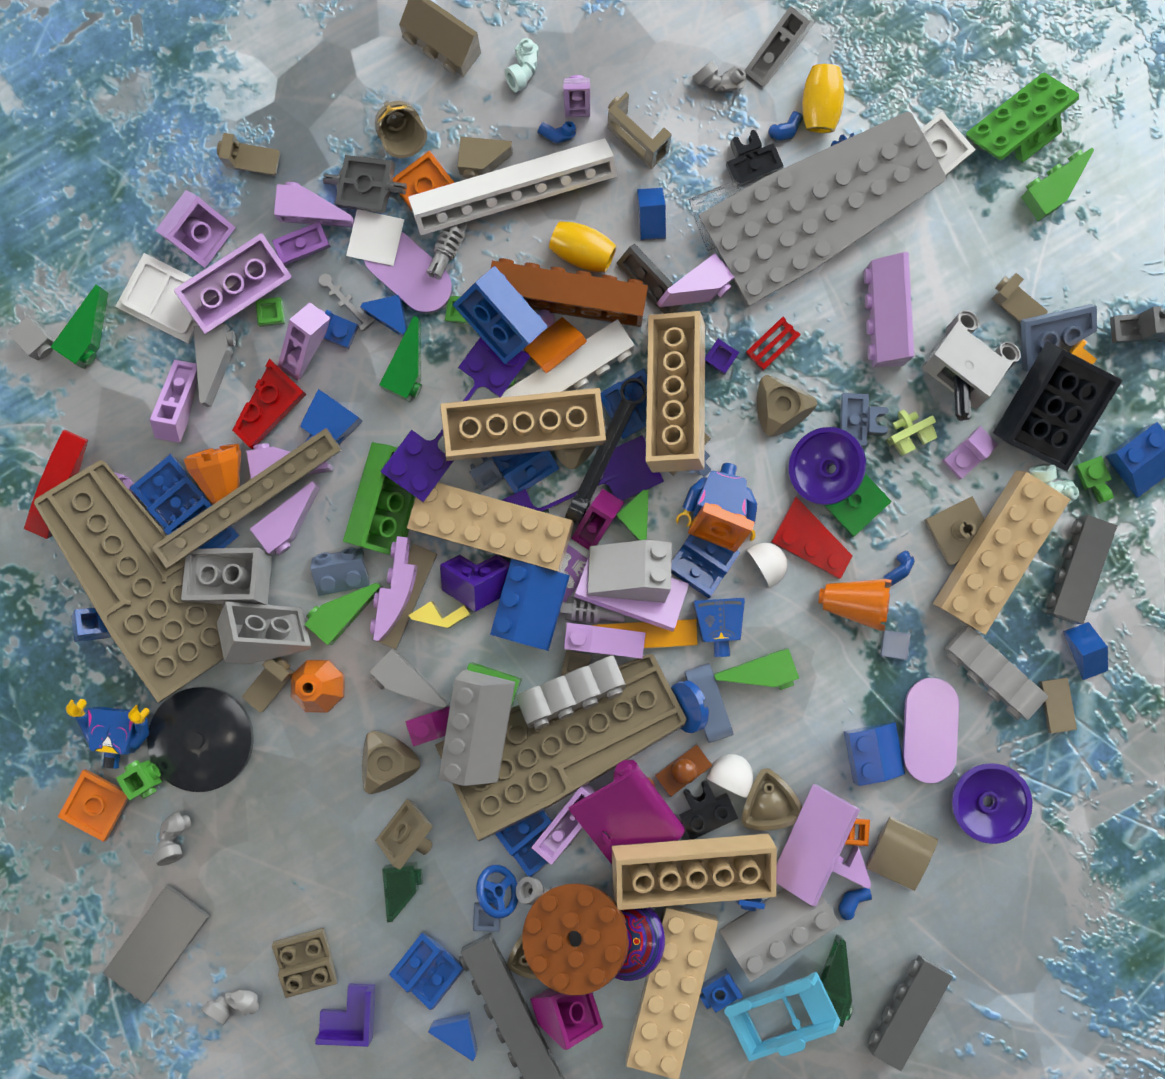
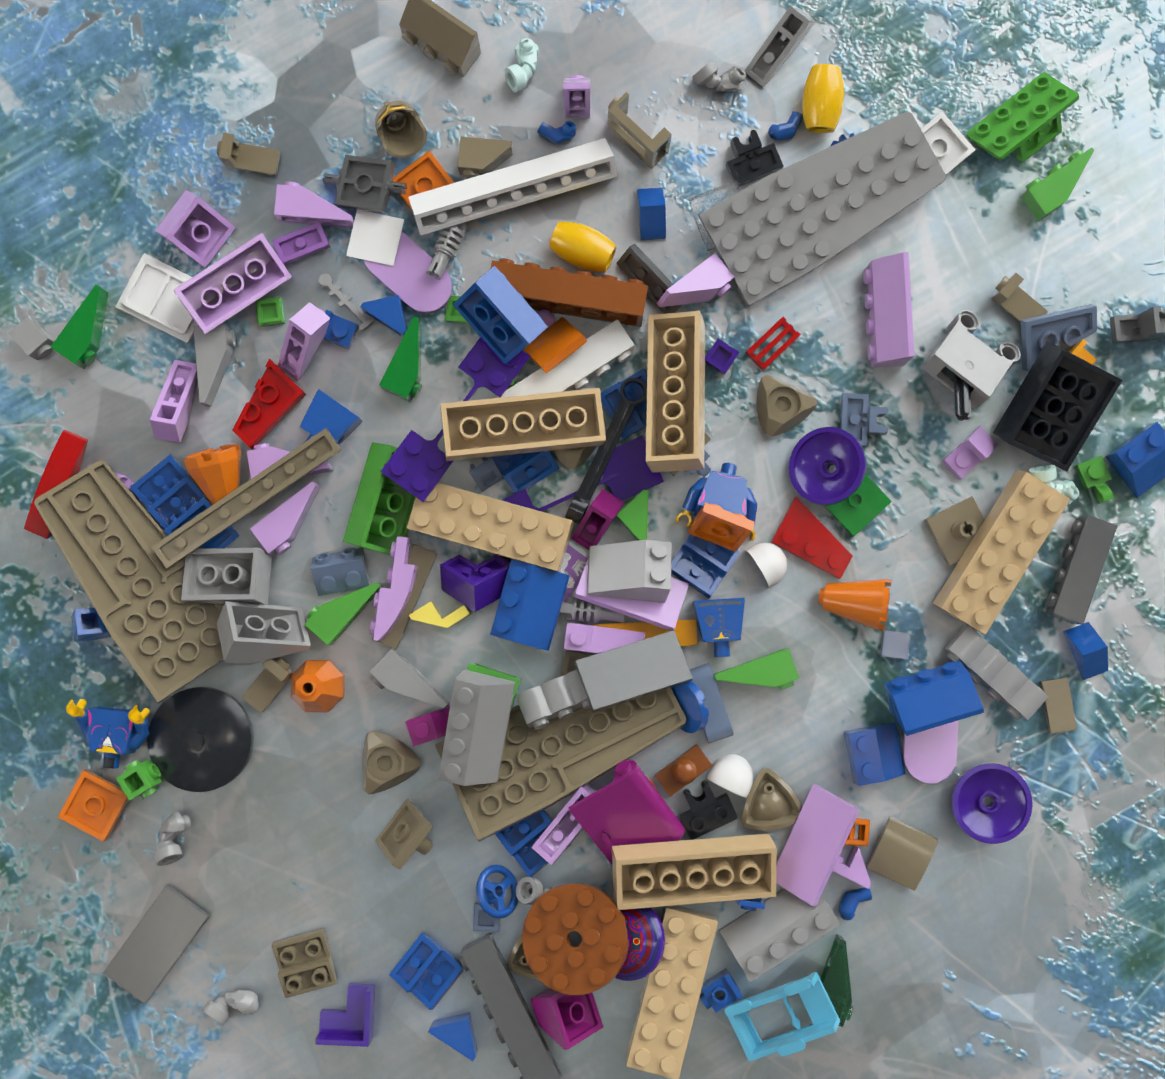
clear green slope [382,862,423,923] -> none
dark grey brick [868,955,953,1071] -> none
blue arm [883,550,915,586] -> none
yellowish green hips [886,409,937,456] -> none
none -> tile [574,630,693,713]
none -> blue slope [884,661,984,736]

